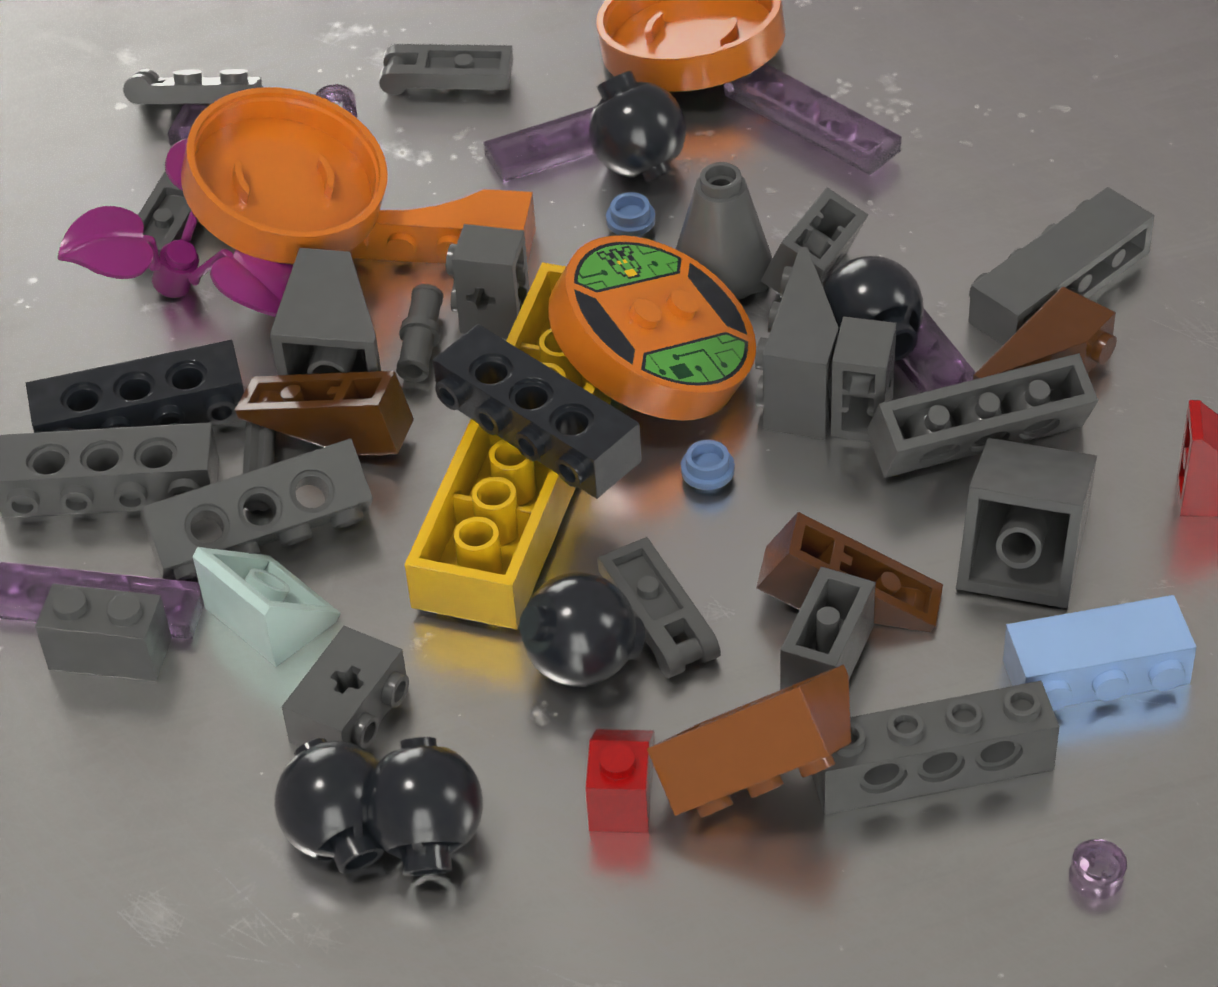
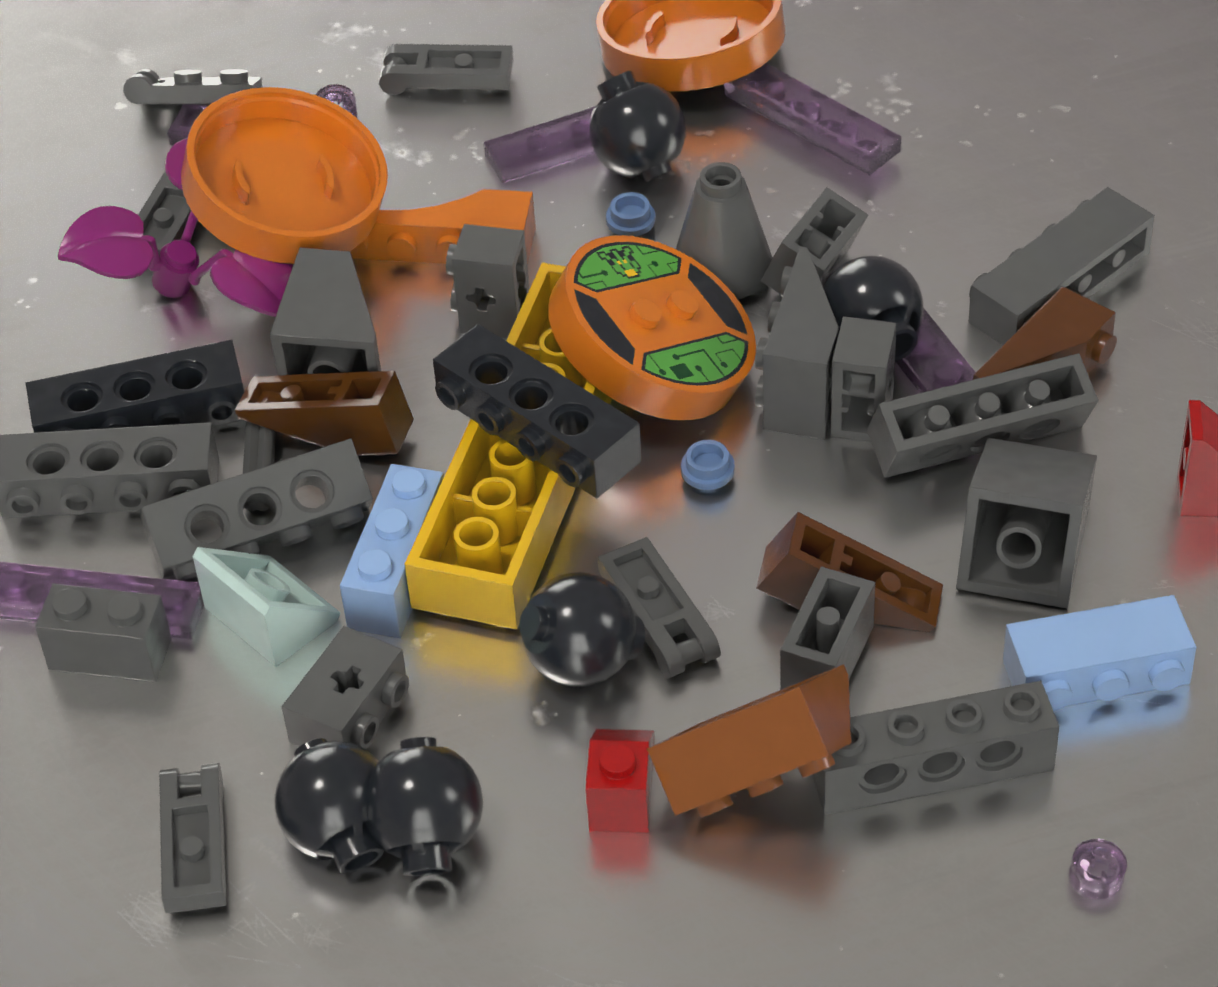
dark grey pin [396,284,444,382] -> none
none -> dark grey plate [159,763,226,913]
none -> light blue brick [340,464,444,639]

